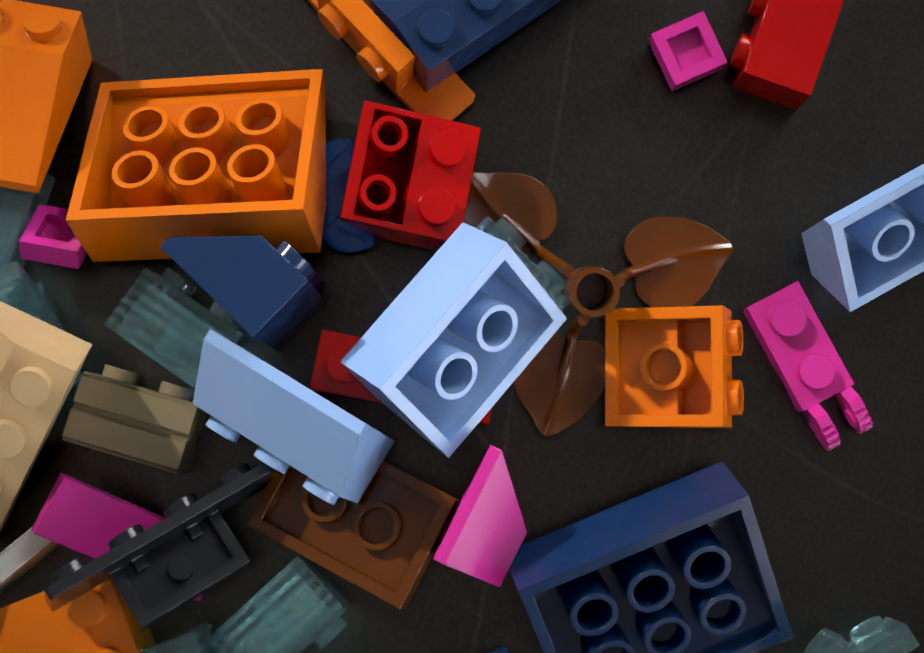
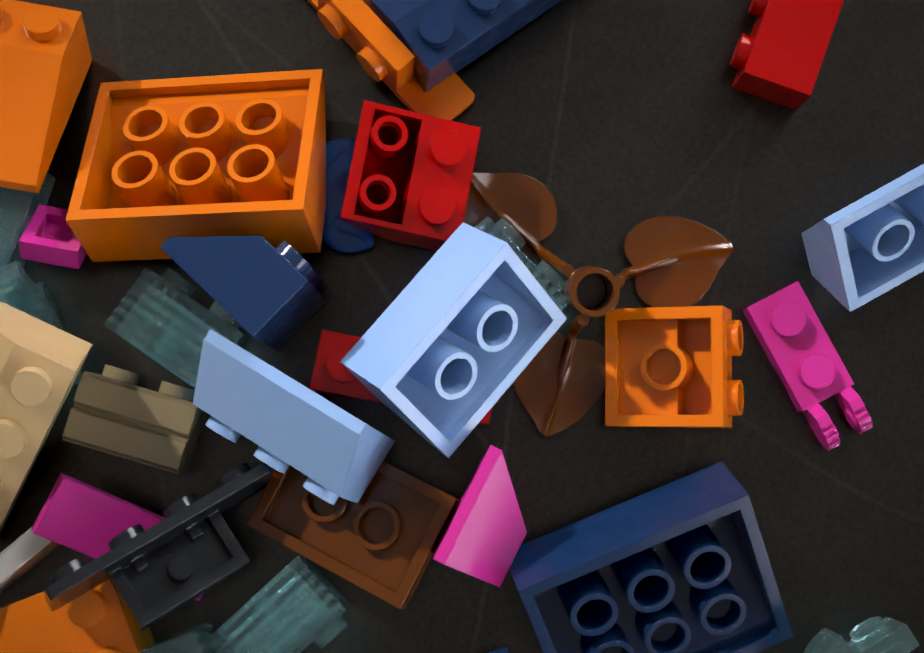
dark pink plate [648,11,728,91] -> none

